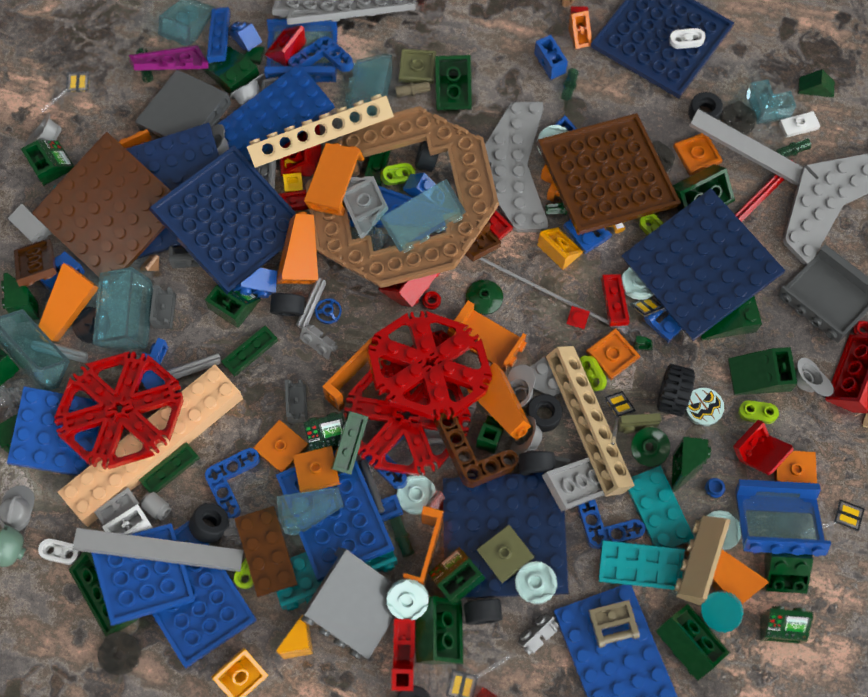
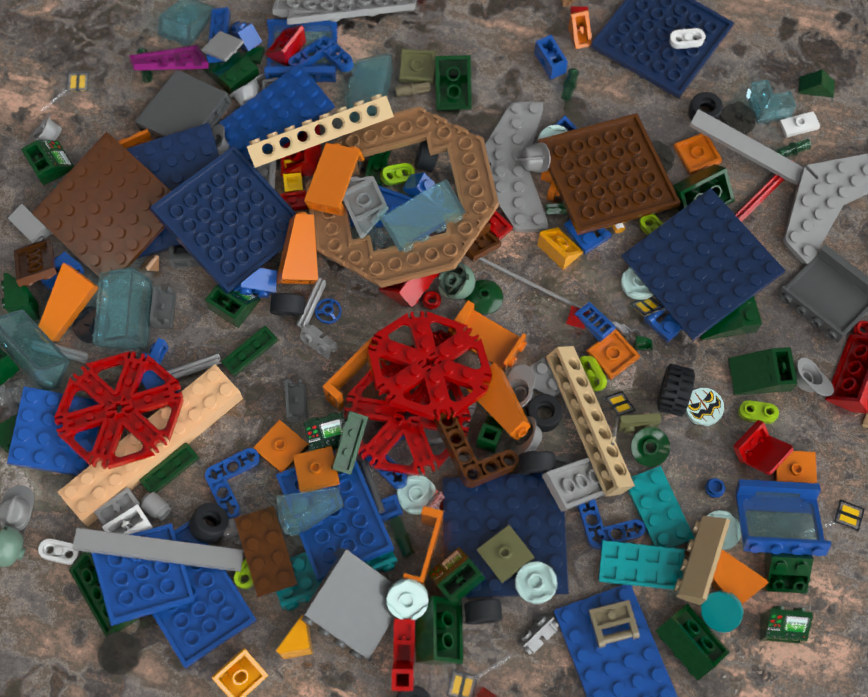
red plate [601,274,630,326] -> none
dark green slope [671,437,711,492] -> none
none -> light grey piece [202,31,244,62]
none -> sand green cylinder [438,262,476,300]
none -> light grey piece [517,143,550,173]
none -> blue slope [575,302,616,342]

